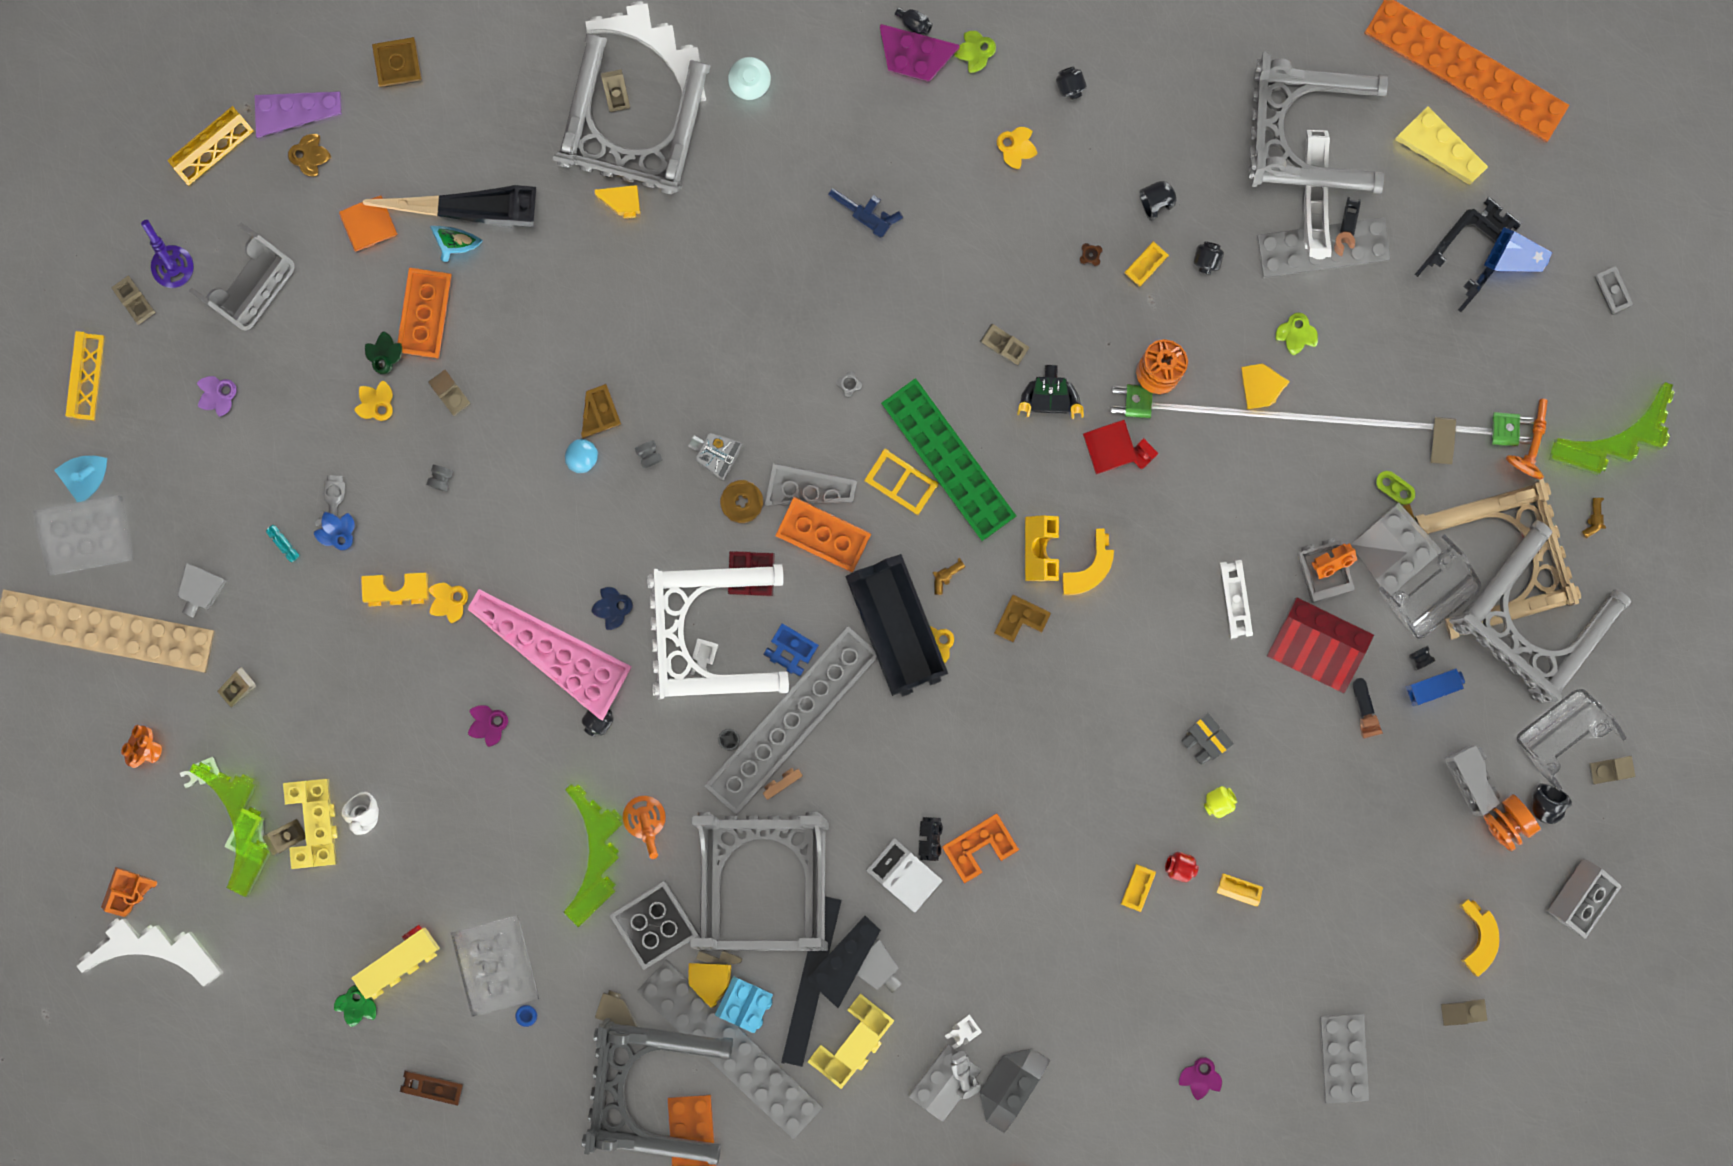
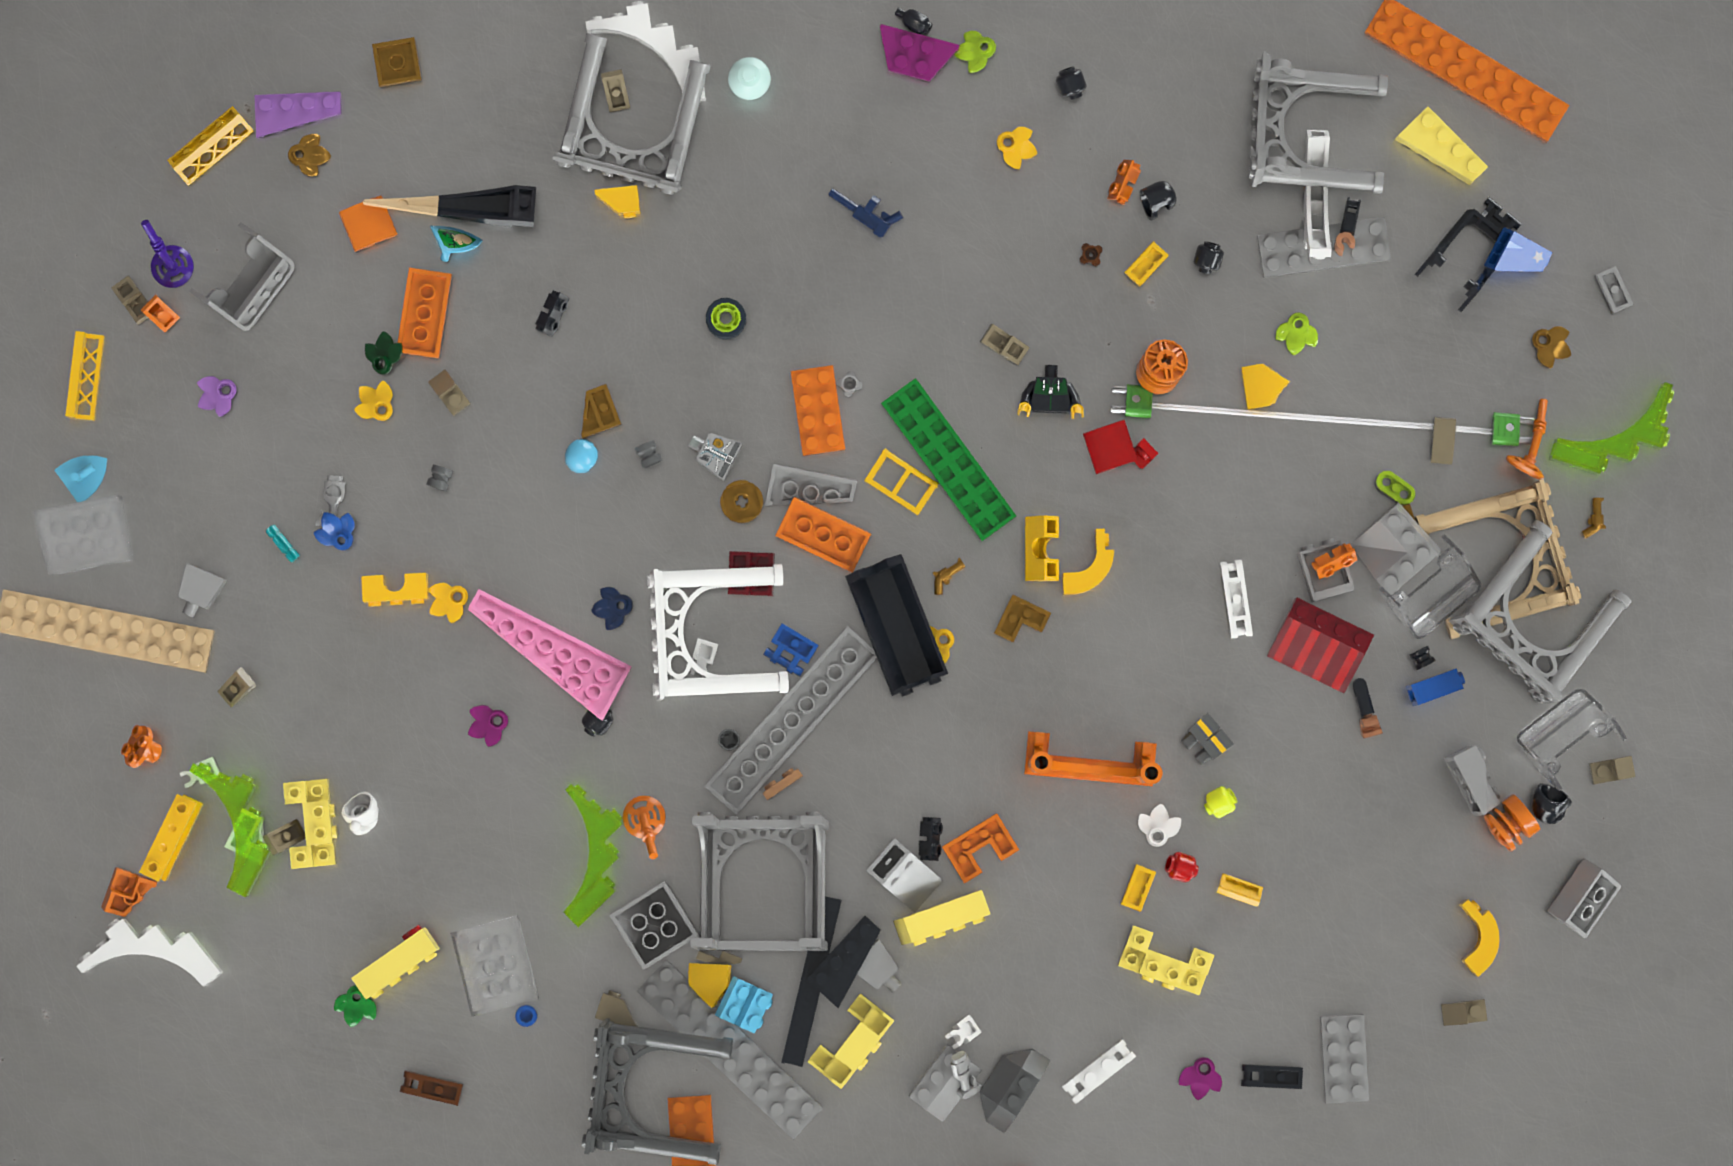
none -> yellow fence [139,794,204,882]
none -> orange slope [141,294,180,332]
none -> black hinge [535,290,570,337]
none -> wheel [706,298,746,339]
none -> orange plate [791,365,845,456]
none -> light yellow wedge [893,890,990,946]
none -> orange arch [1024,731,1163,786]
none -> white plate [1062,1039,1136,1104]
none -> orange hinge [1107,160,1141,205]
none -> light yellow bracket [1118,925,1214,995]
none -> white plate [1138,804,1181,847]
none -> black plate [1241,1064,1303,1089]
none -> pearl gold plate [1532,326,1571,368]

